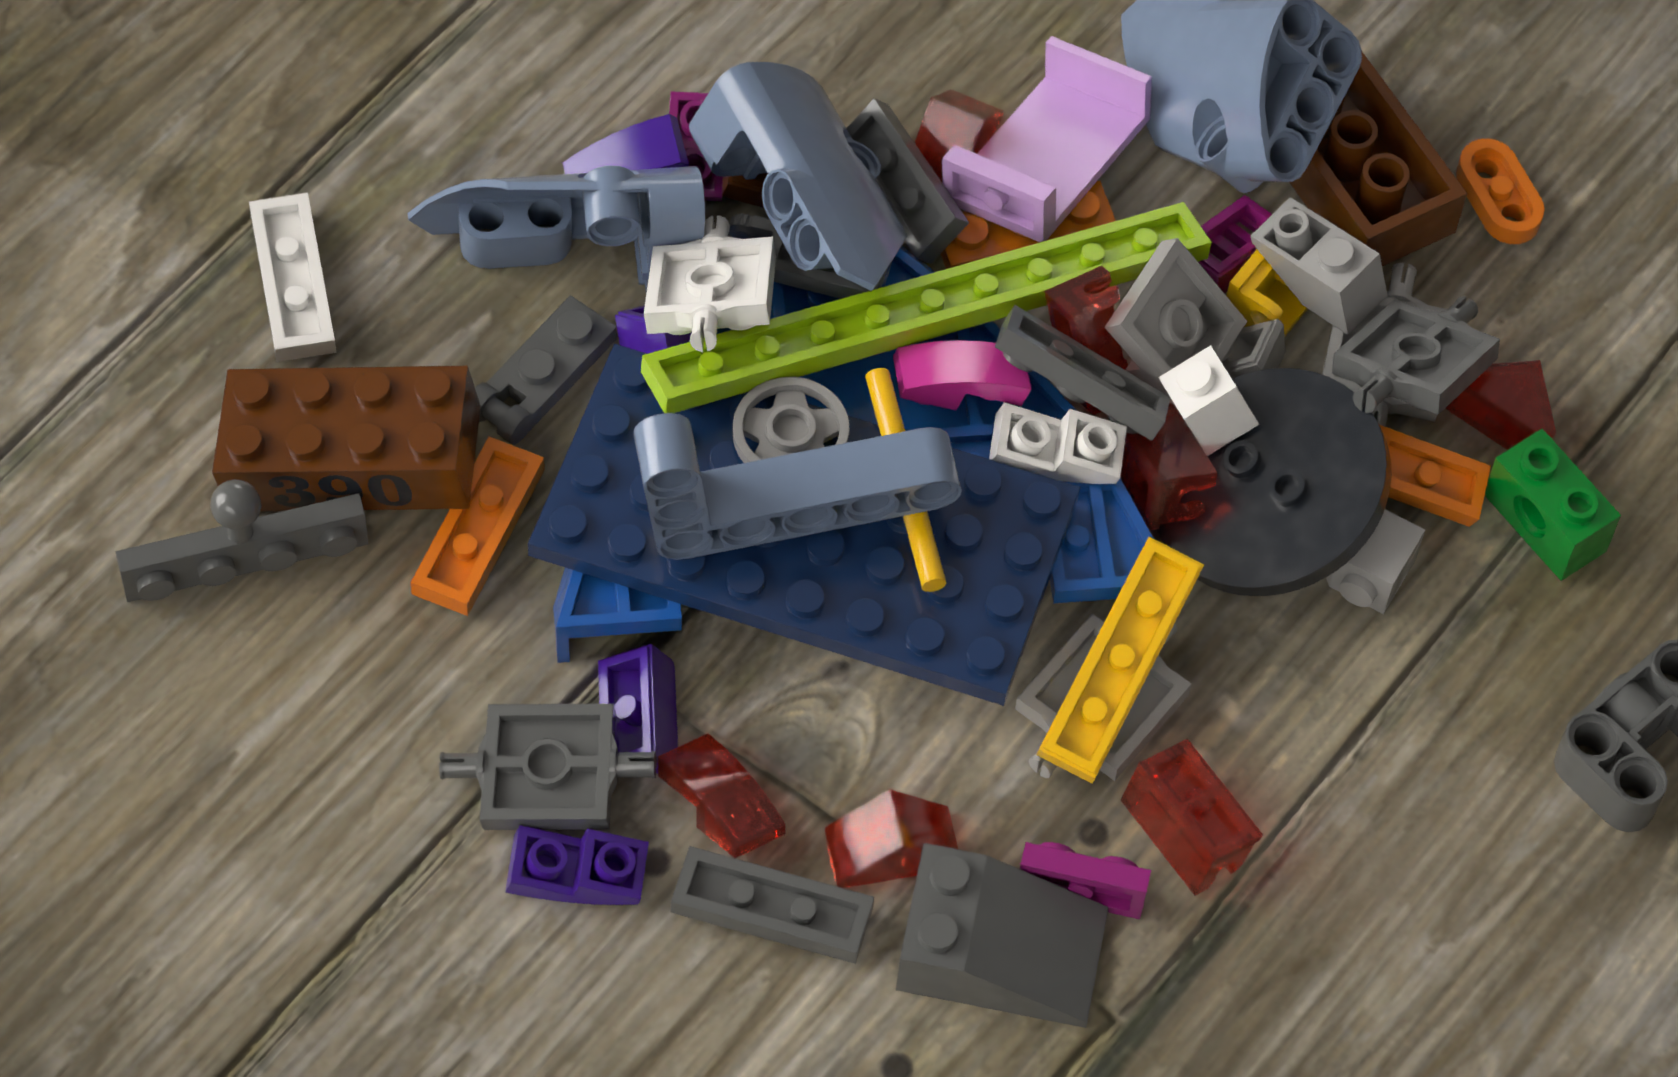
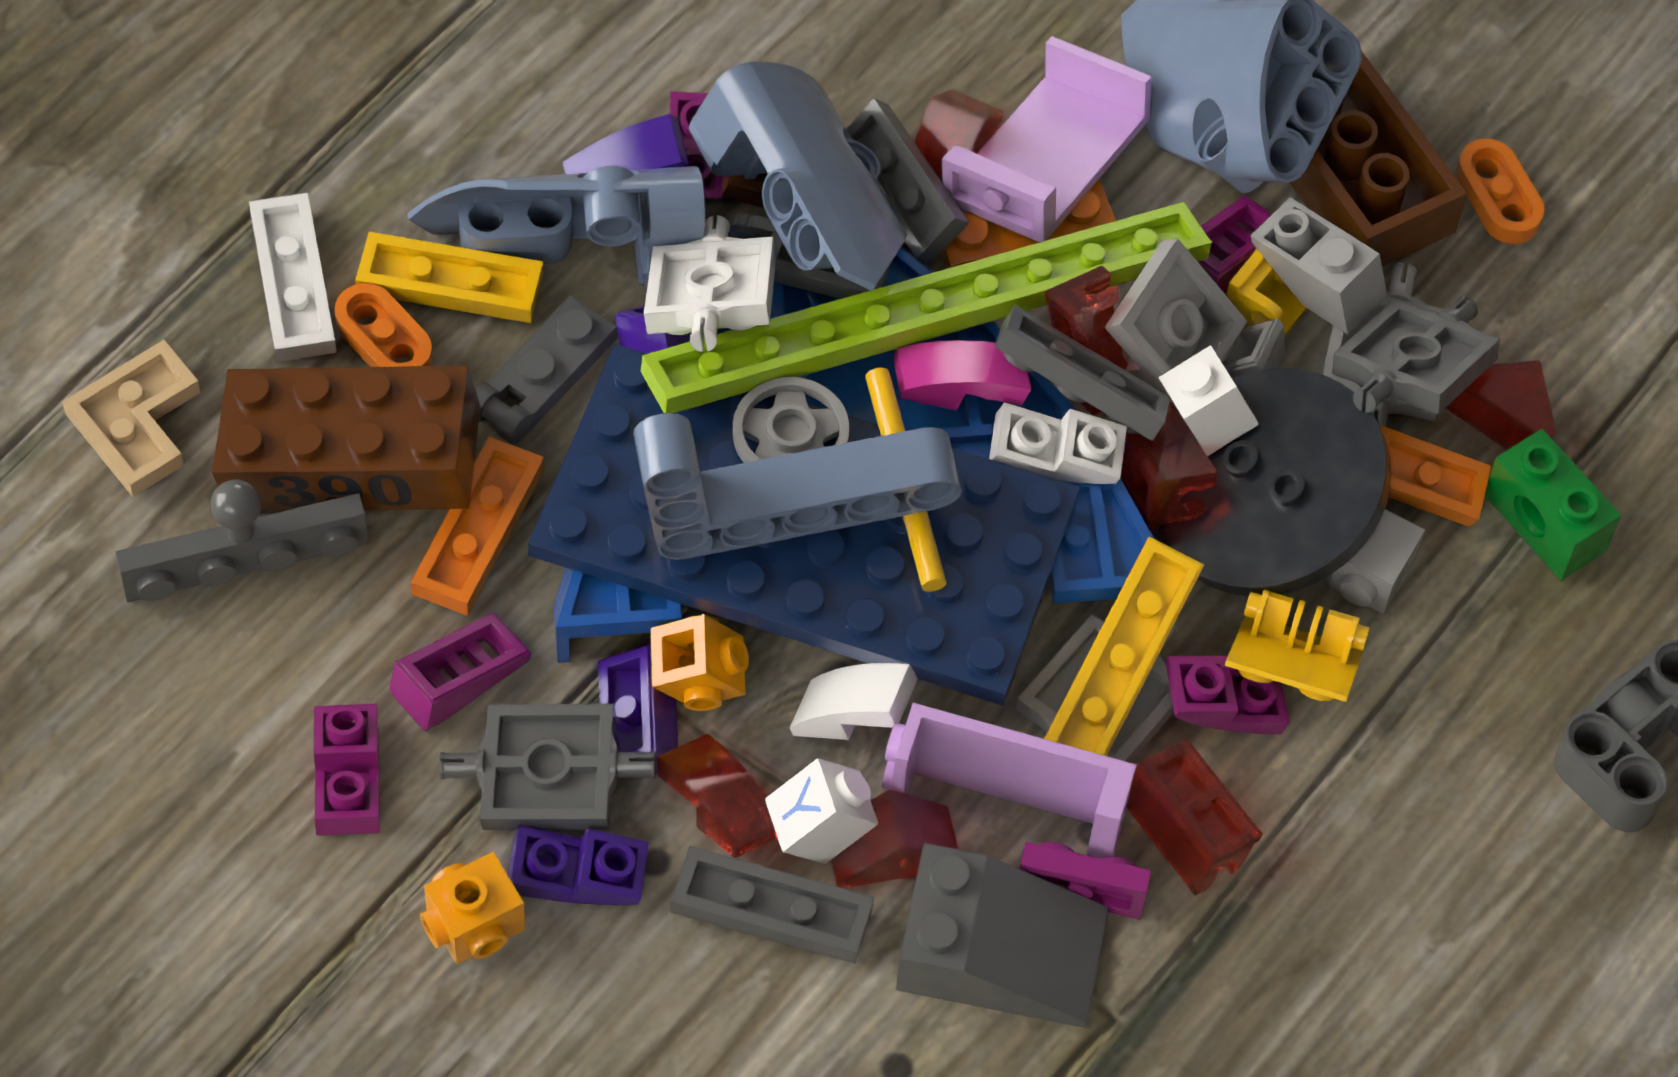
none -> tan plate [62,340,200,497]
none -> magenta slope [313,704,380,836]
none -> orange plate [335,283,433,367]
none -> yellow plate [355,231,544,323]
none -> magenta slope [390,612,531,731]
none -> light orange brick [420,852,526,964]
none -> light orange brick [651,614,749,711]
none -> white brick [765,758,878,864]
none -> white slope [790,663,918,740]
none -> lavender panel [882,703,1136,859]
none -> magenta slope [1165,656,1289,734]
none -> yellow hinge [1225,589,1370,702]

